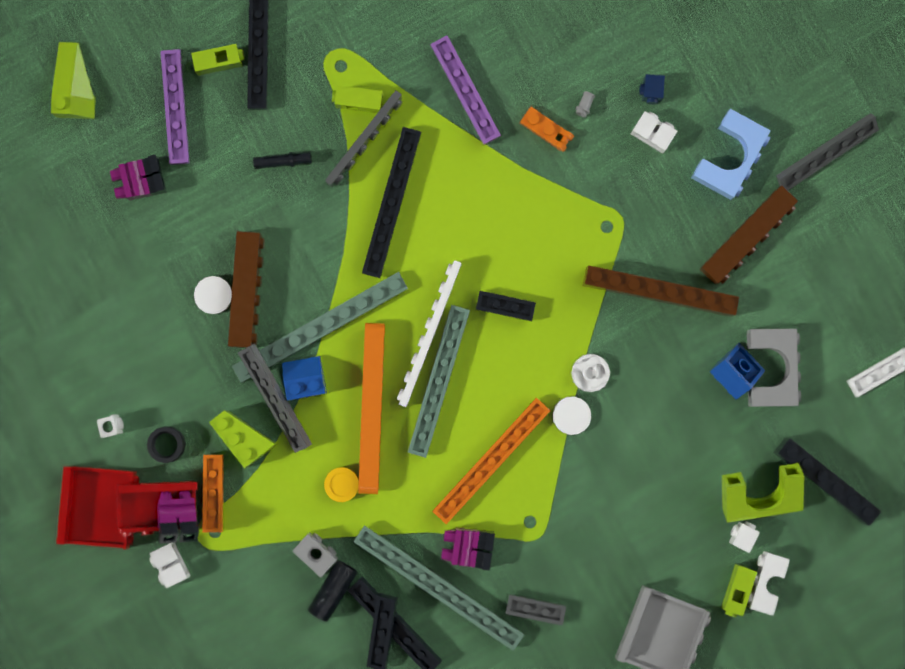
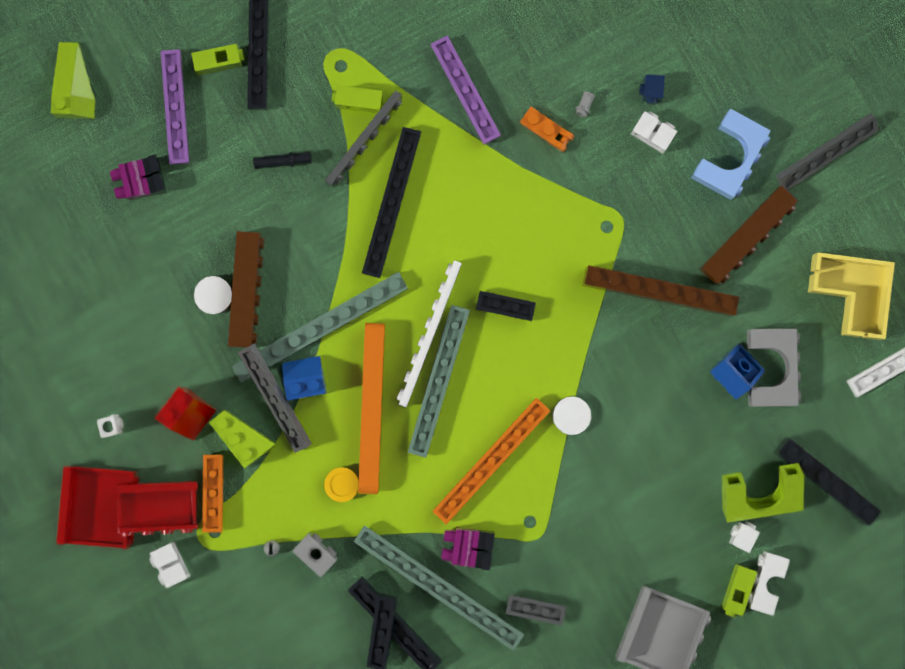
black tyre [147,426,186,463] -> none
hips [157,491,199,544] -> none
black piece [307,560,358,622] -> none
white tile [571,354,610,392] -> none
none -> red slope [155,387,217,441]
none -> light grey hinge [264,540,280,556]
none -> light yellow piece [808,252,895,340]

